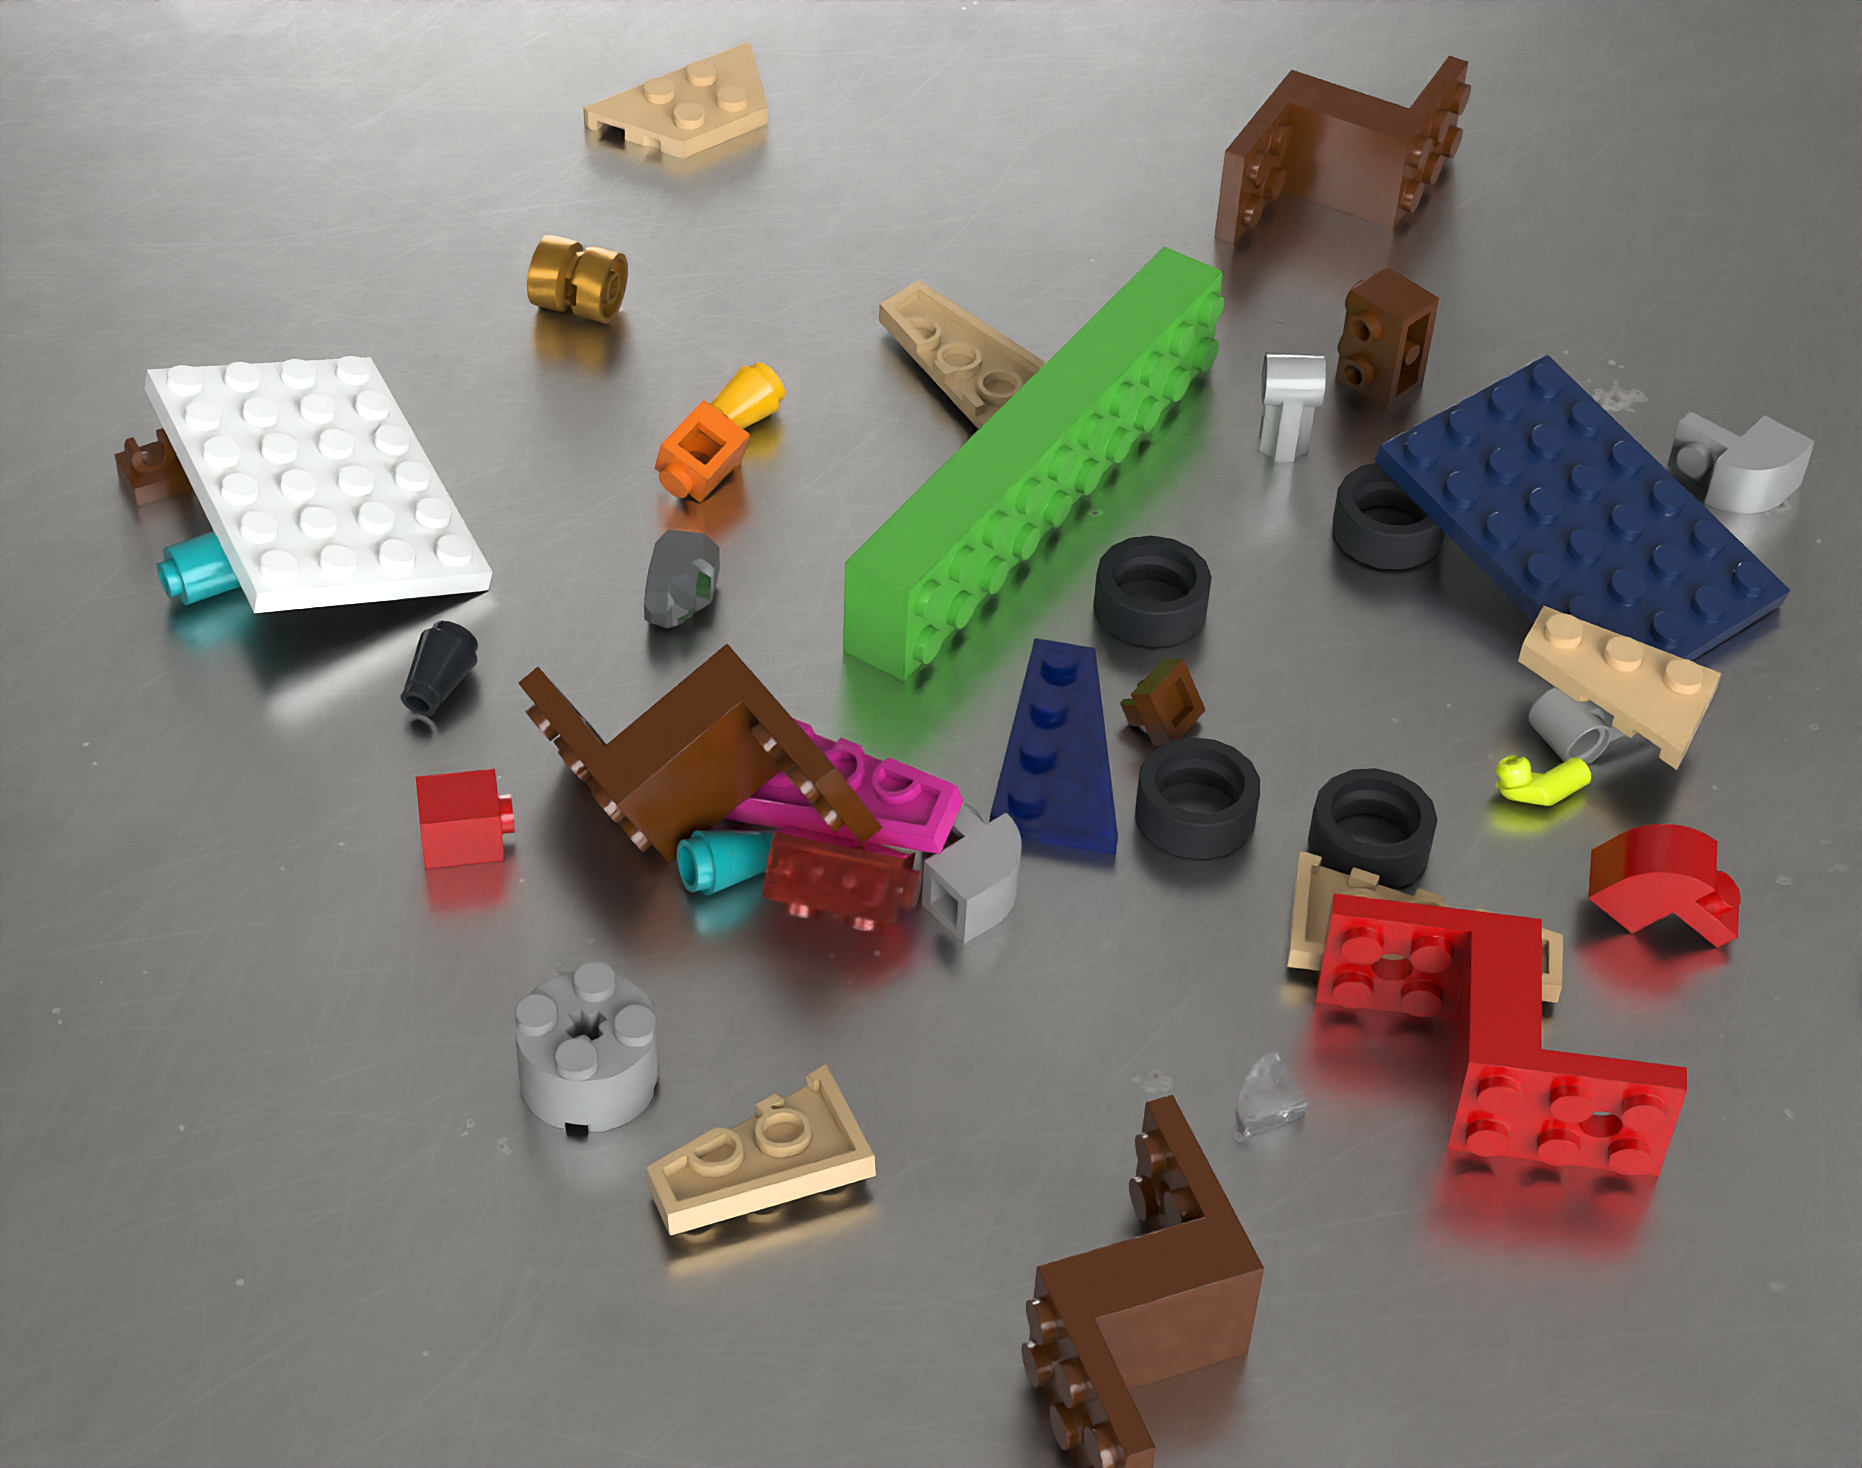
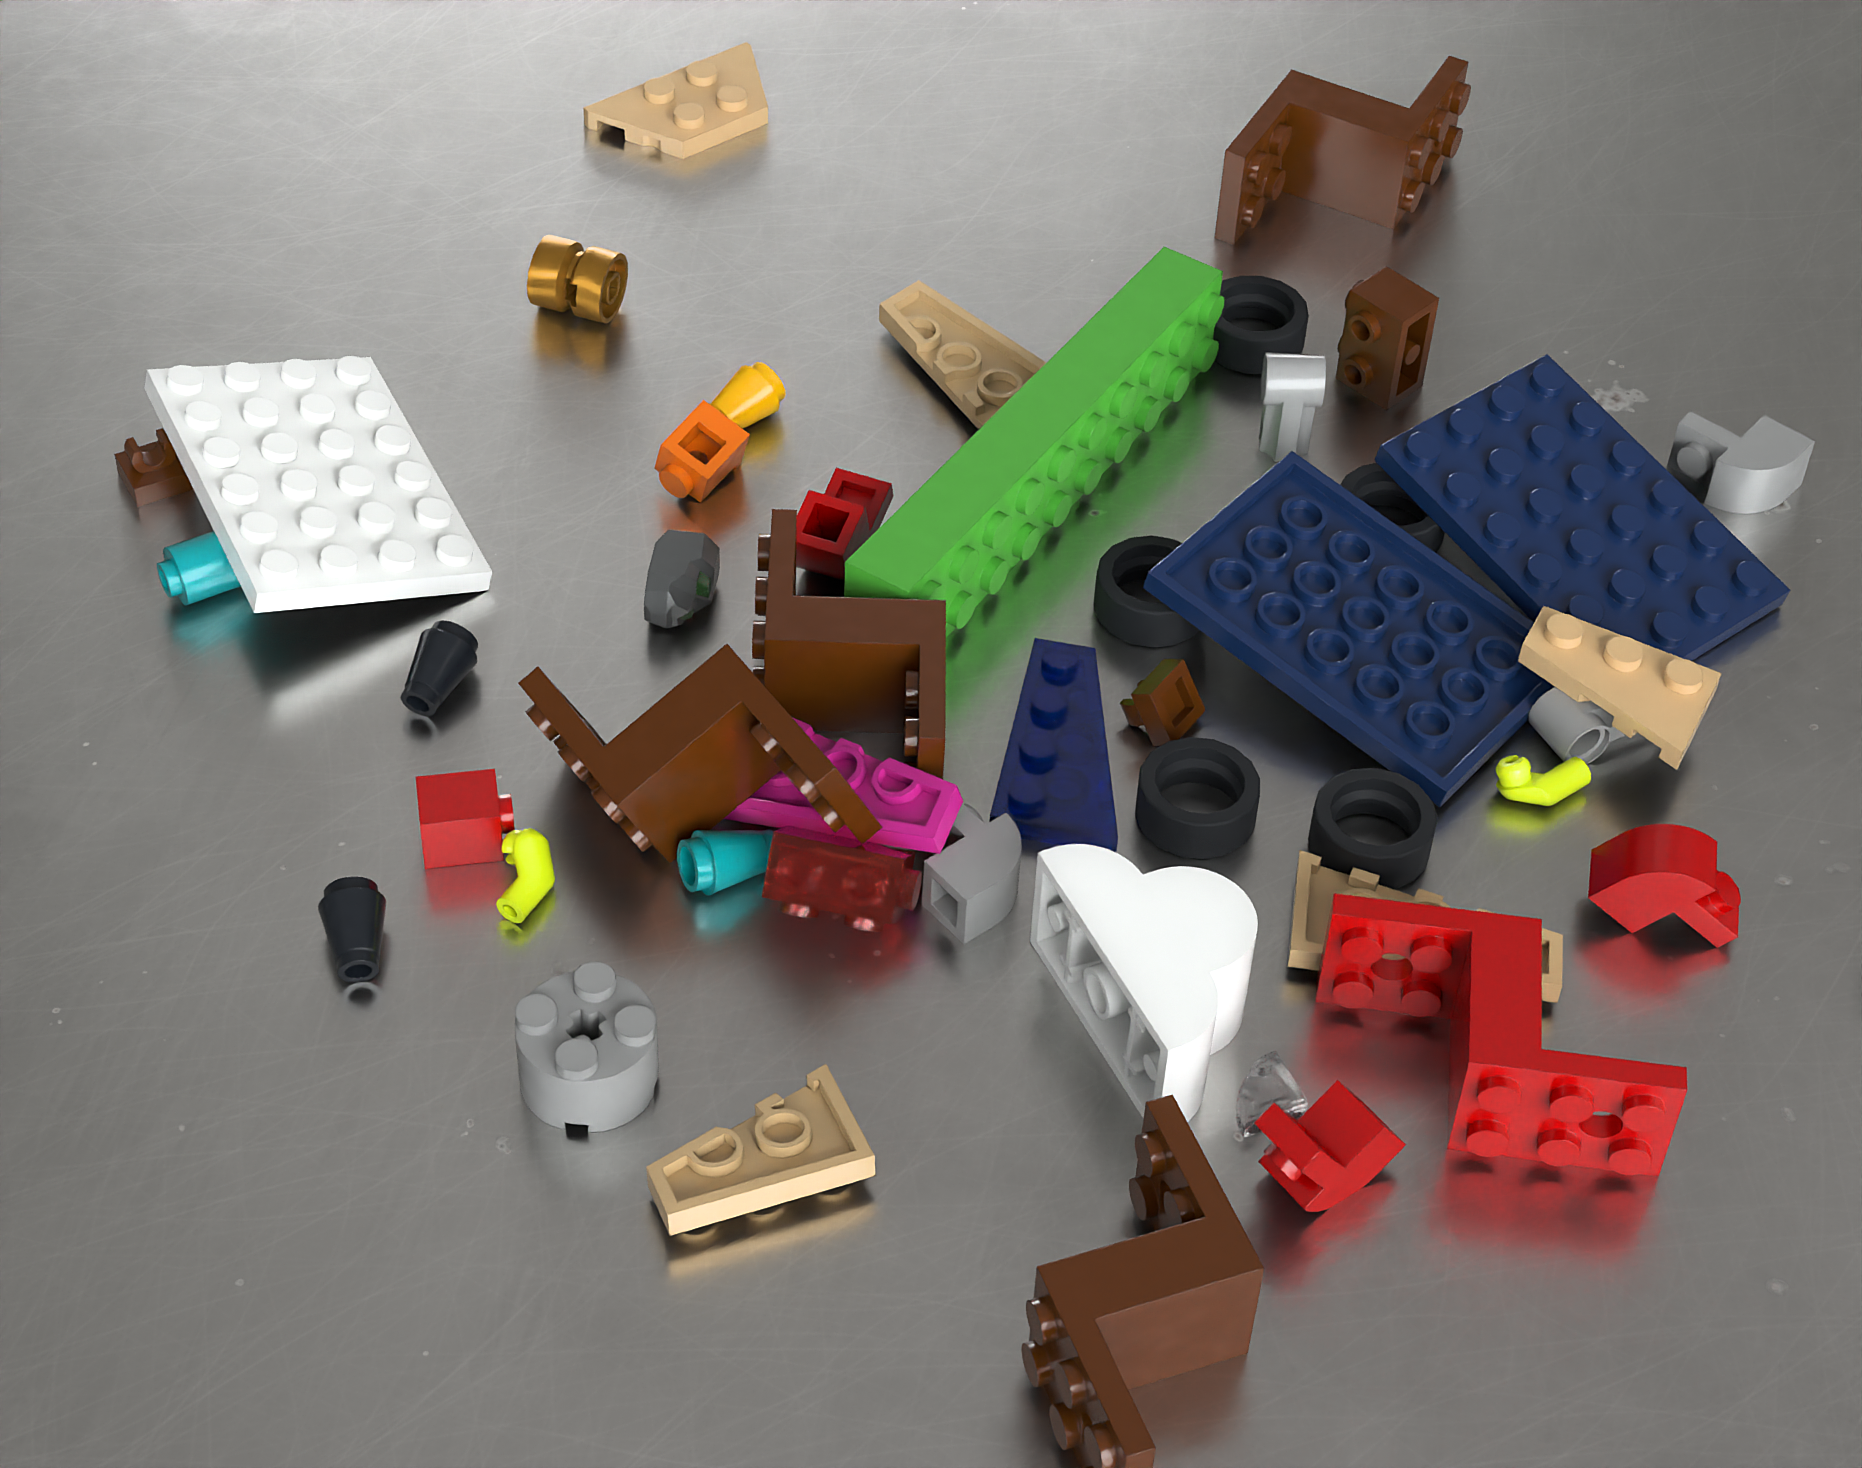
none -> black cone [318,876,386,982]
none -> neon yellow arm [496,828,555,923]
none -> reddish brown bracket [752,509,946,779]
none -> red brick [796,467,894,582]
none -> white brick [1030,844,1258,1122]
none -> dark blue plate [1143,451,1555,807]
none -> black tyre [1213,275,1309,374]
none -> red brick [1254,1080,1406,1212]

